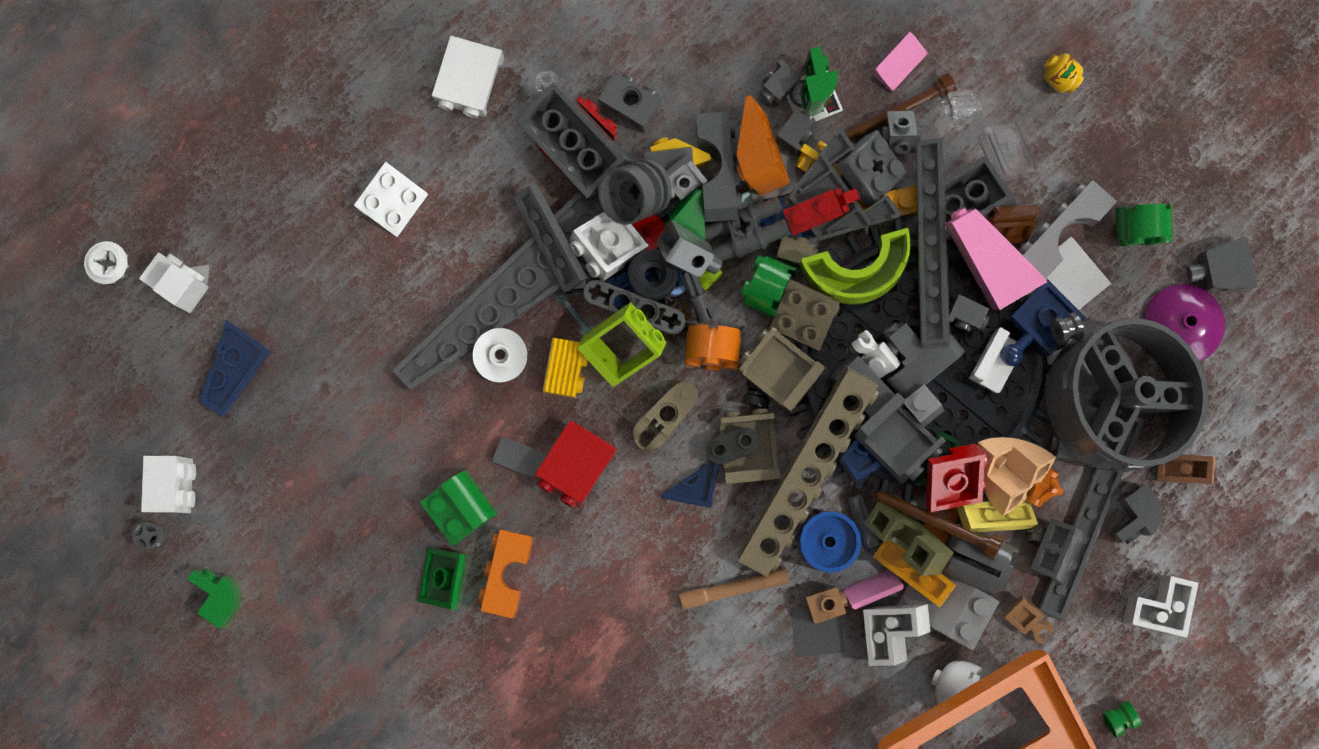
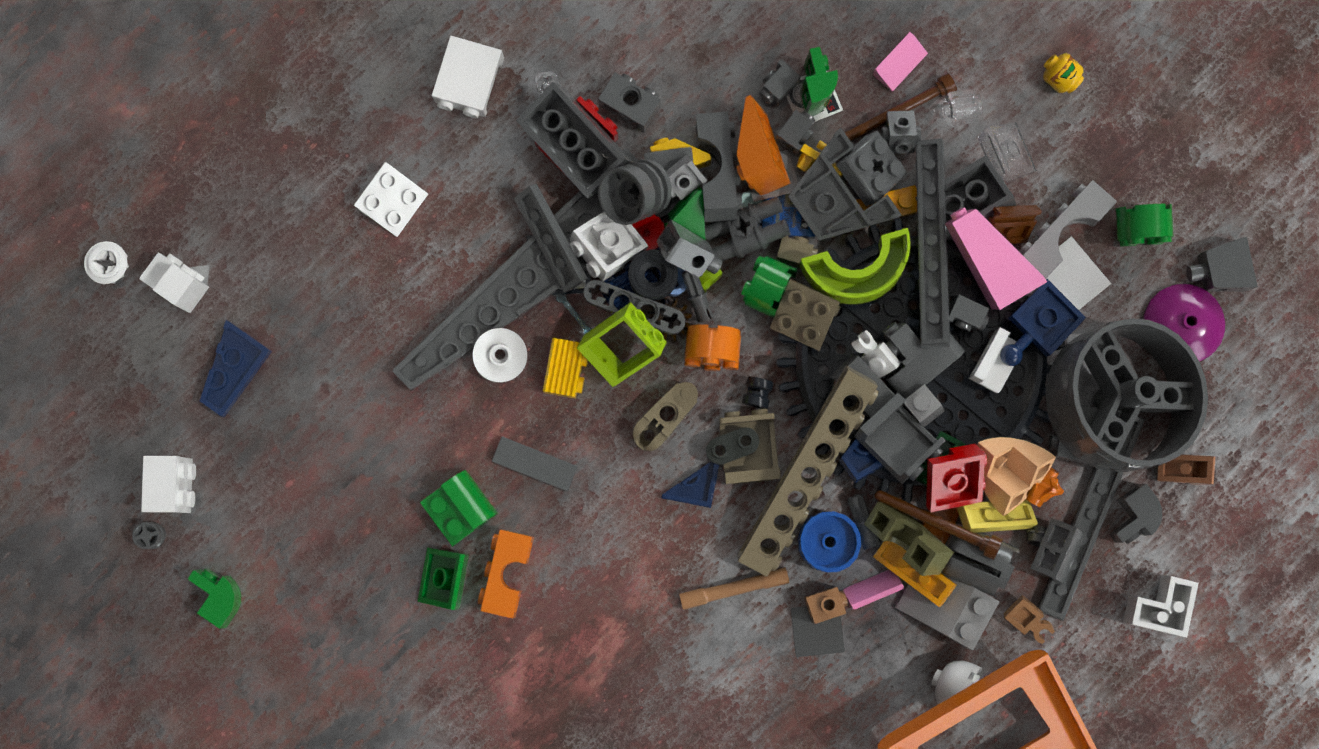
red panel [534,420,617,508] -> none
dark tan panel [738,327,826,413] -> none
red hinge [783,188,860,236] -> none
white brick [863,604,930,666] -> none
dark grey wheel [1050,312,1084,345] -> none
green wheel [1102,701,1142,738] -> none

